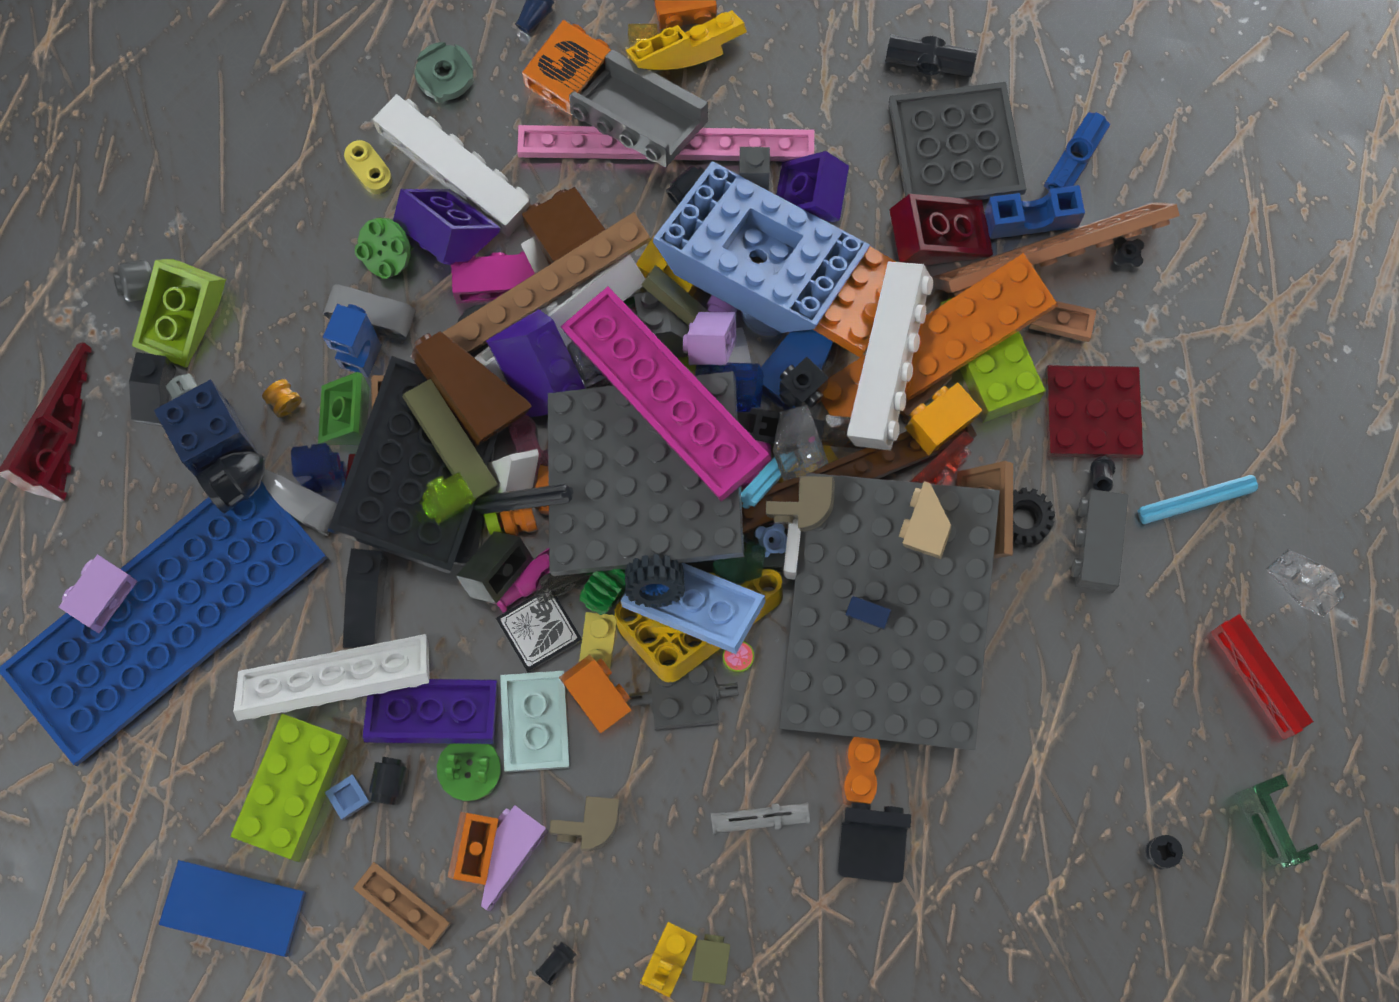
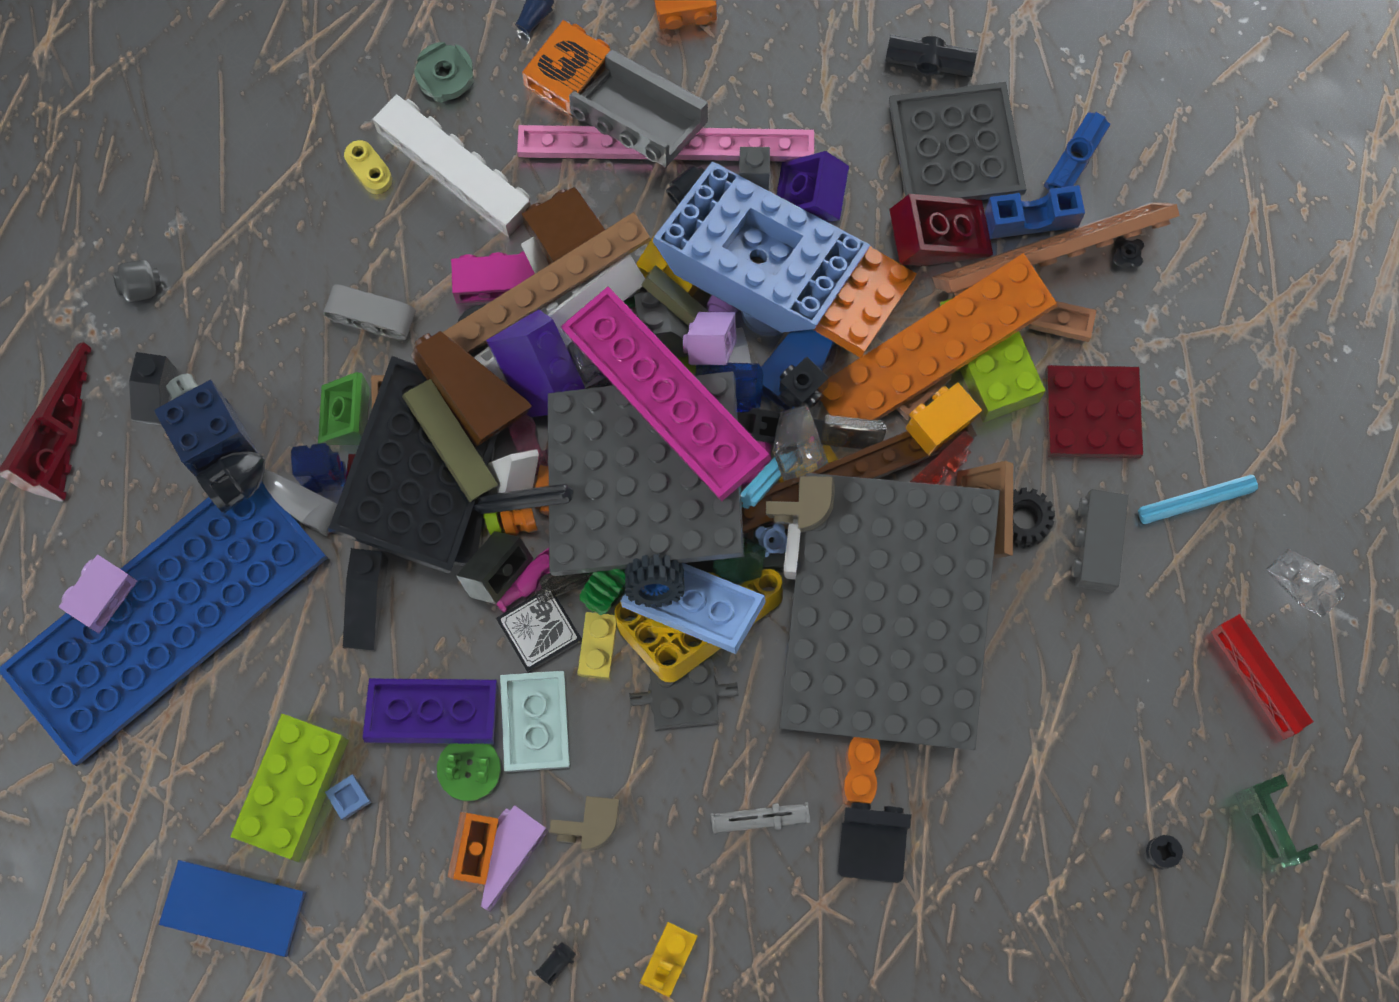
lime slope [132,259,226,367] -> none
white plate [233,634,429,721] -> none
light orange wheel [262,379,302,417] -> none
blue arch [323,304,382,378] -> none
medium nougat plate [353,862,452,950] -> none
bright green plate [355,217,414,279] -> none
black brick [369,757,407,806] -> none
dark purple slope [393,189,500,265] -> none
clear neon green brick [422,472,476,524] -> none
orange brick [559,654,632,734] -> none
yellow slope [626,10,747,70] -> none
clear yellow tile [628,24,658,42] -> none
olive brick [692,934,730,985] -> none
tile [722,641,754,673] -> none
dark blue piece [845,596,892,630] -> none
white brick [847,261,933,450] -> none
tan slope [899,481,952,559] -> none
black pin [1090,456,1116,492] -> none

